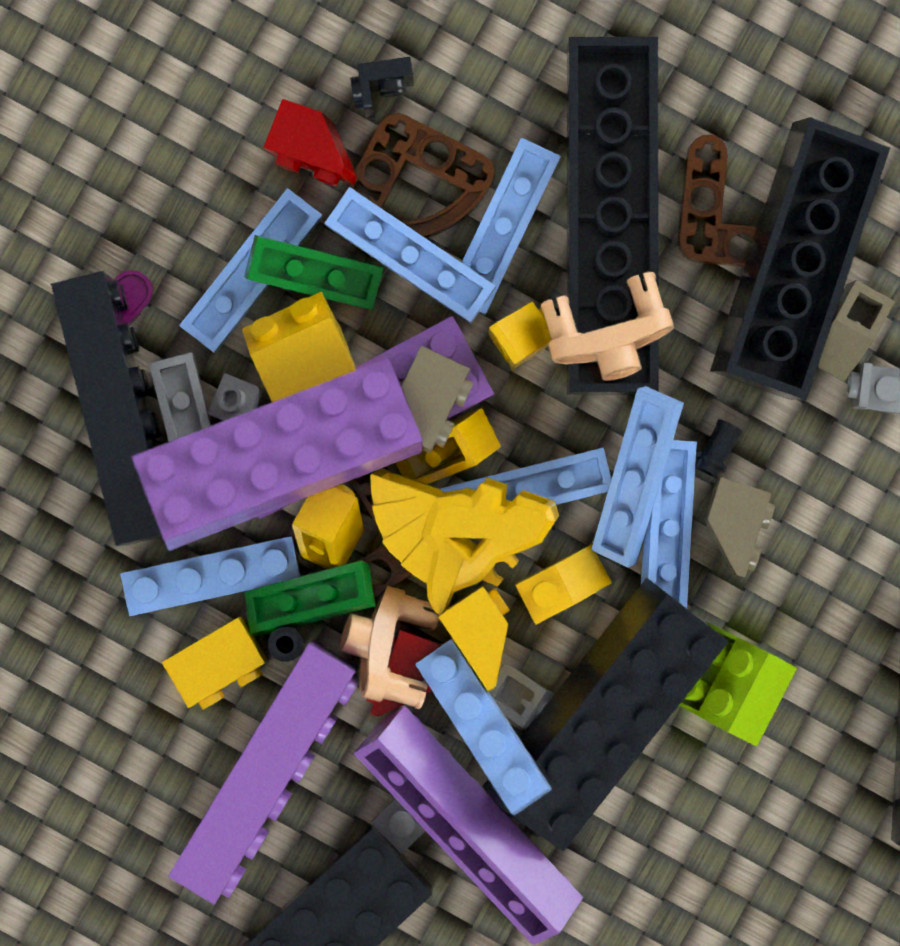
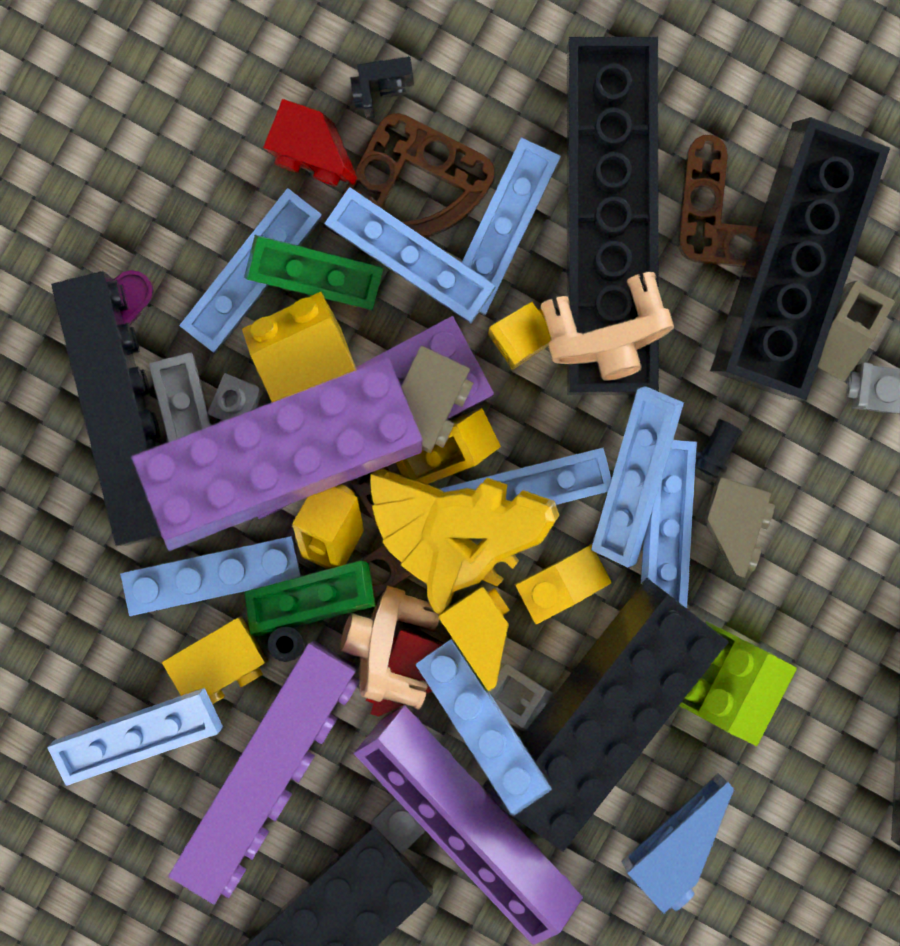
none -> light blue plate [47,688,223,786]
none -> medium blue slope [621,773,734,914]

